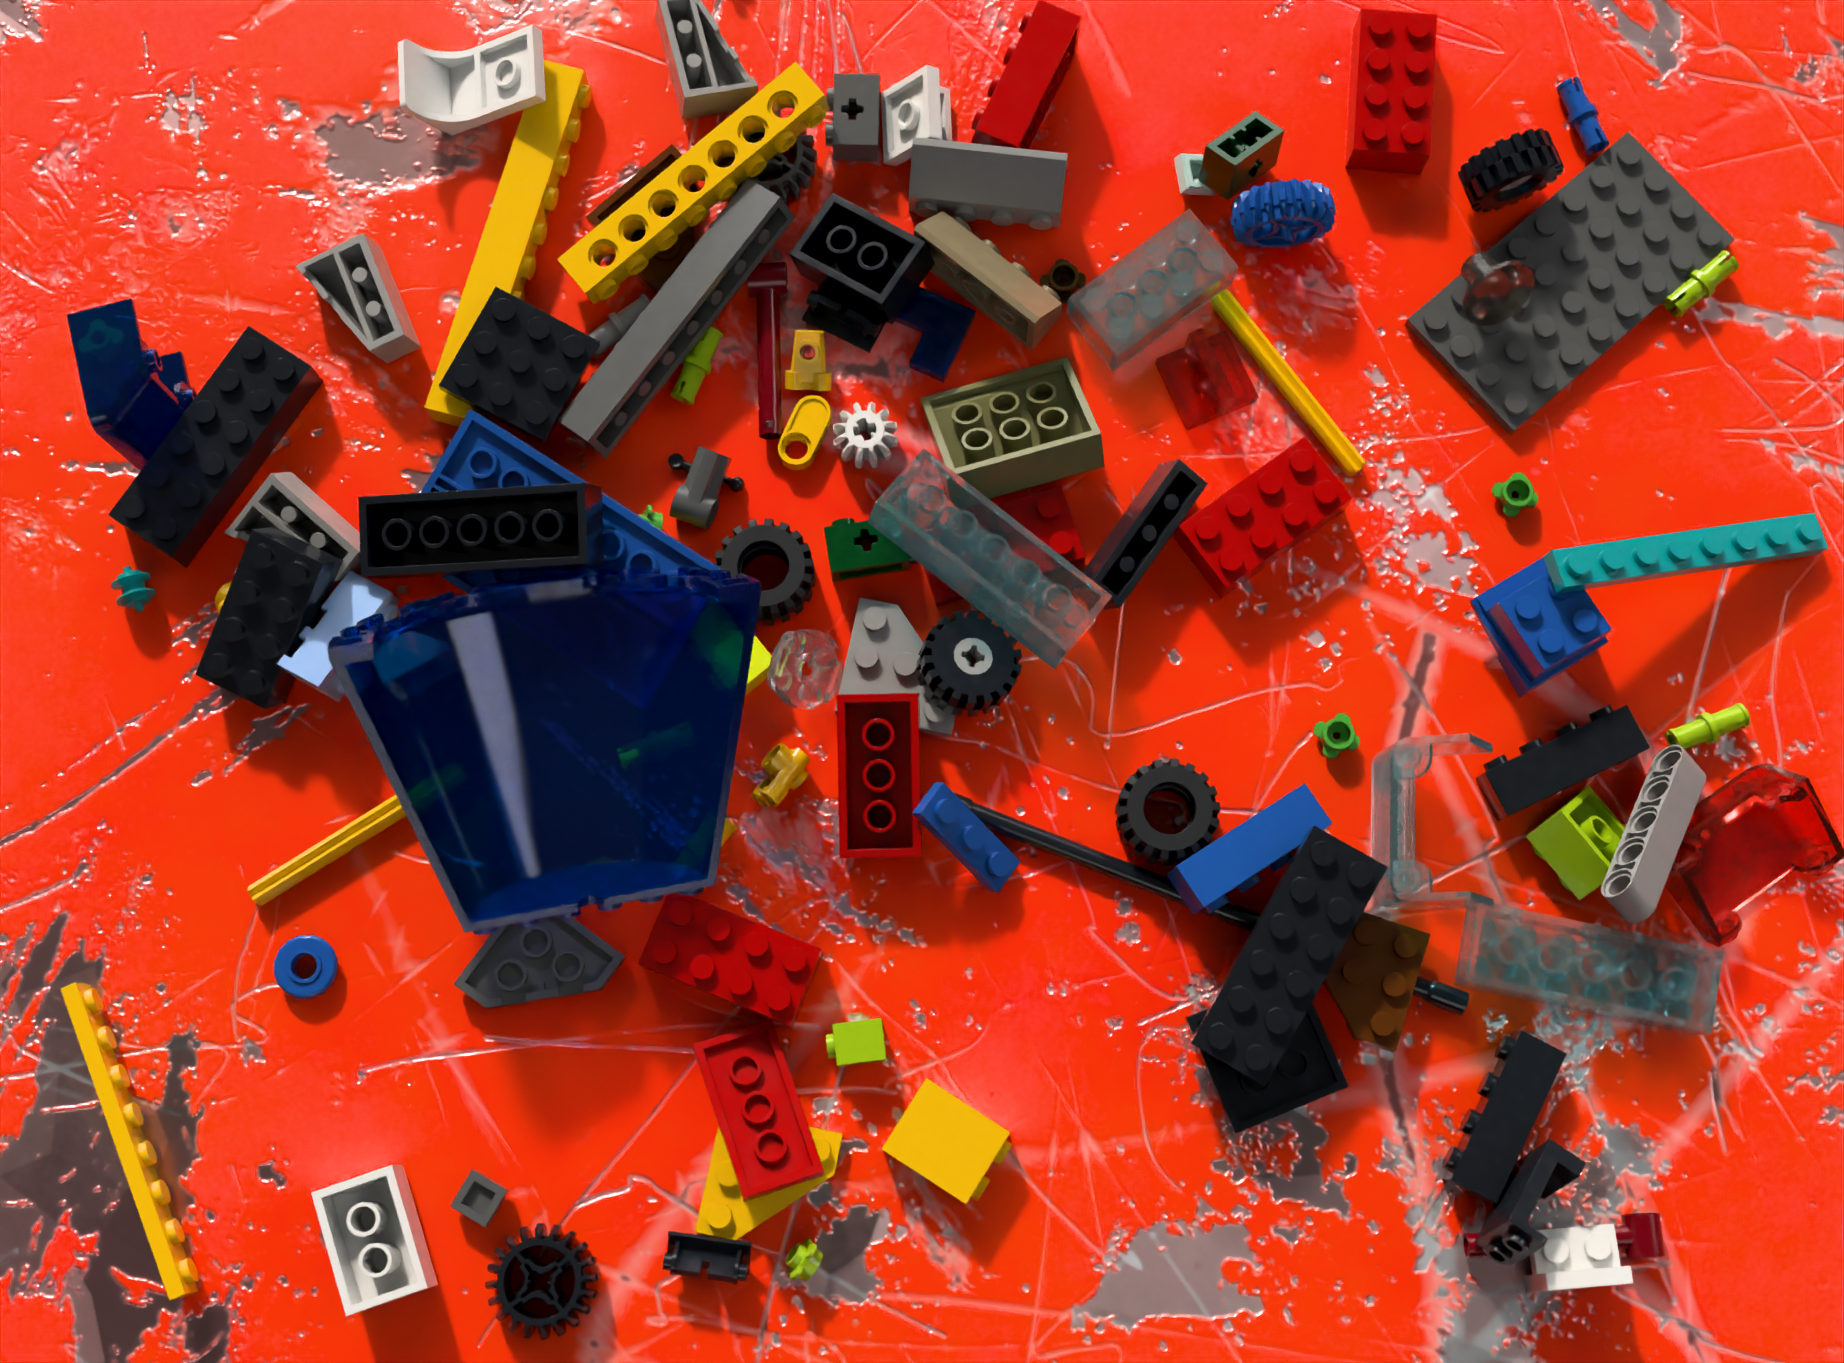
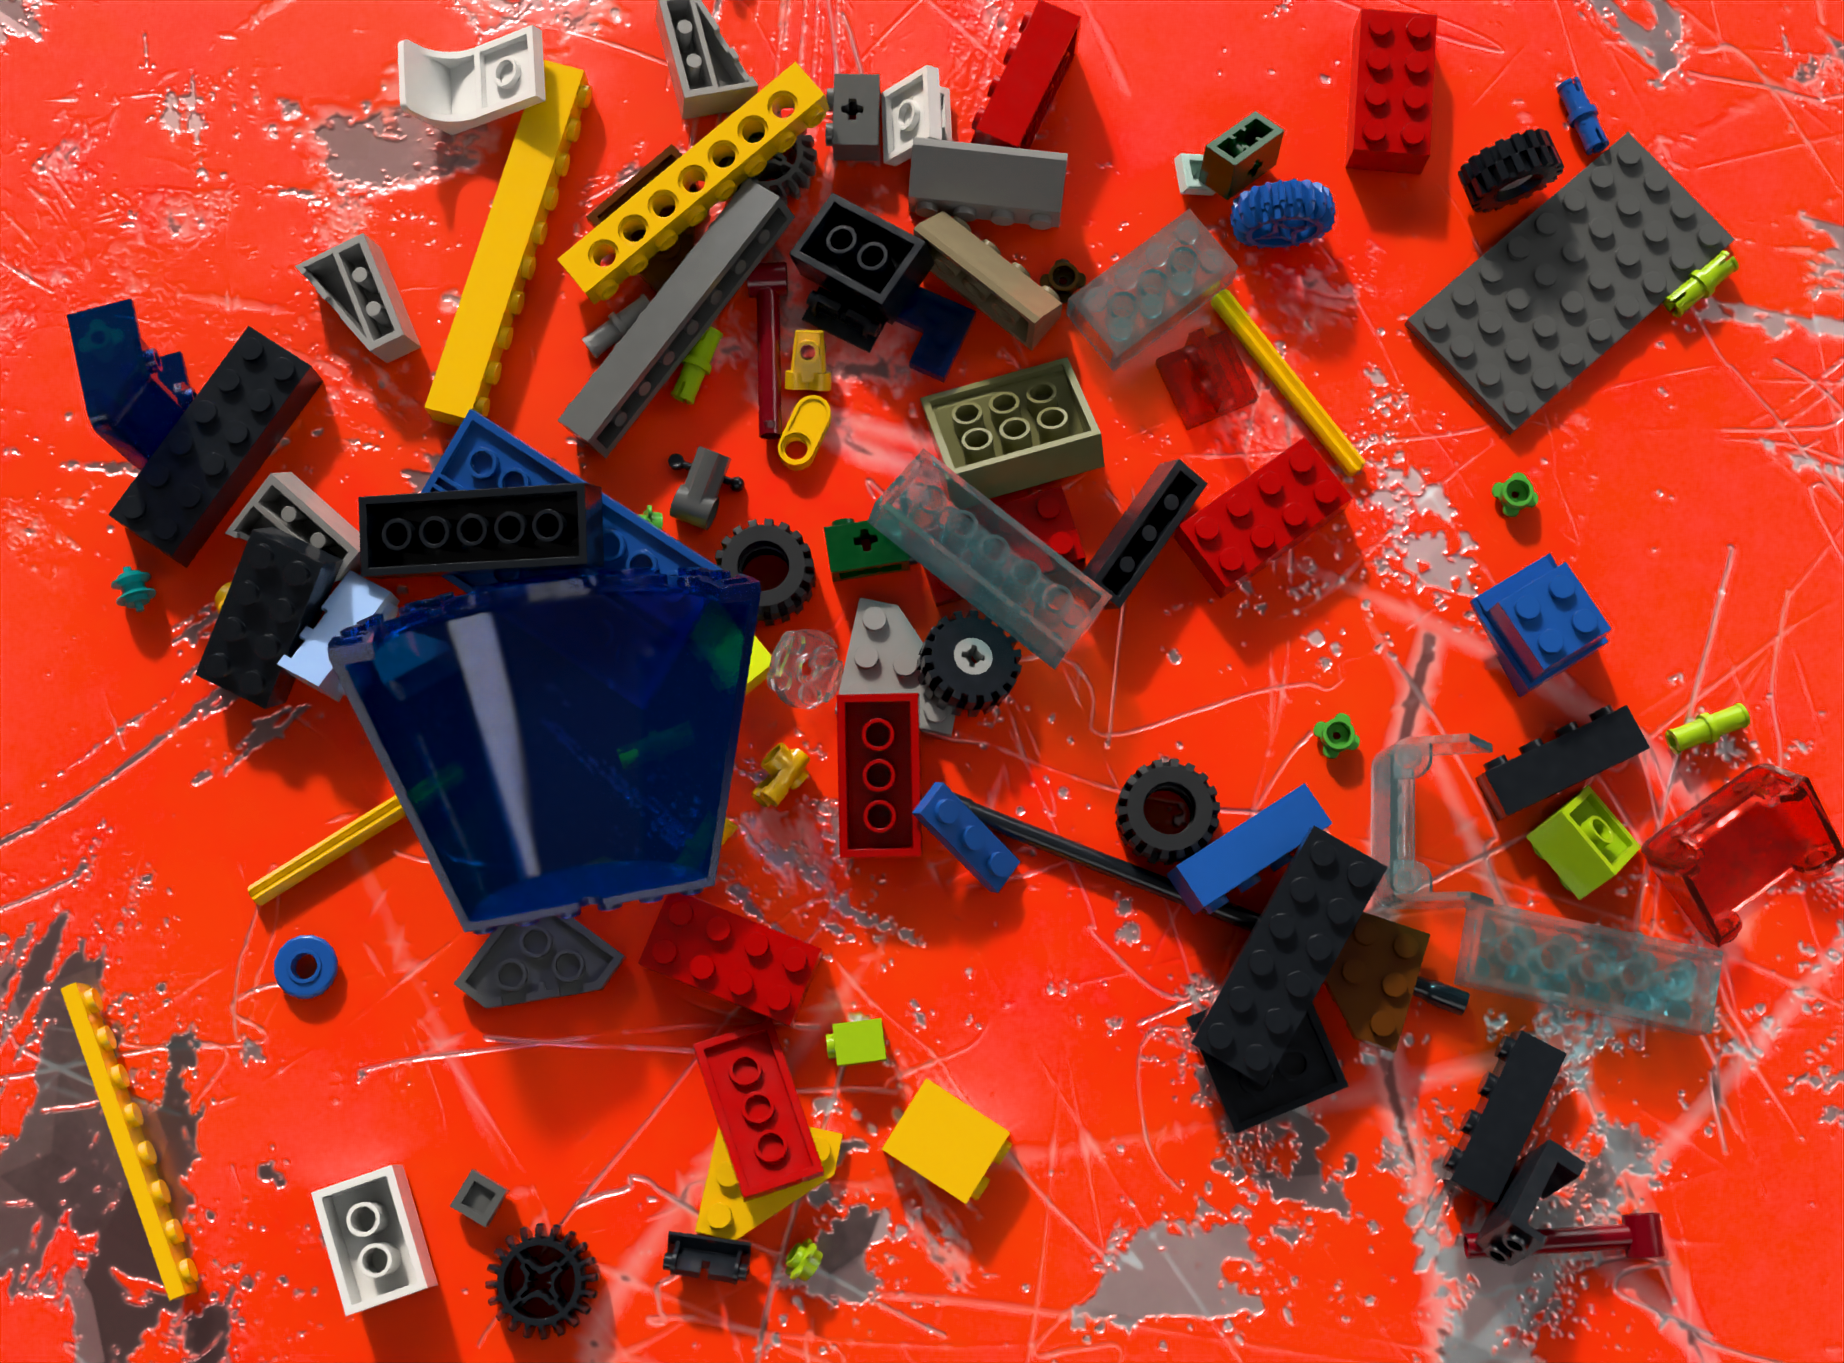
black plate [439,287,600,445] -> none
white gear [833,402,898,469] -> none
clear smoke piece [1461,251,1535,326] -> none
white bracket [1525,1224,1633,1293] -> none
teal plate [1543,513,1828,594] -> none
light grey beam [1601,745,1706,923] -> none

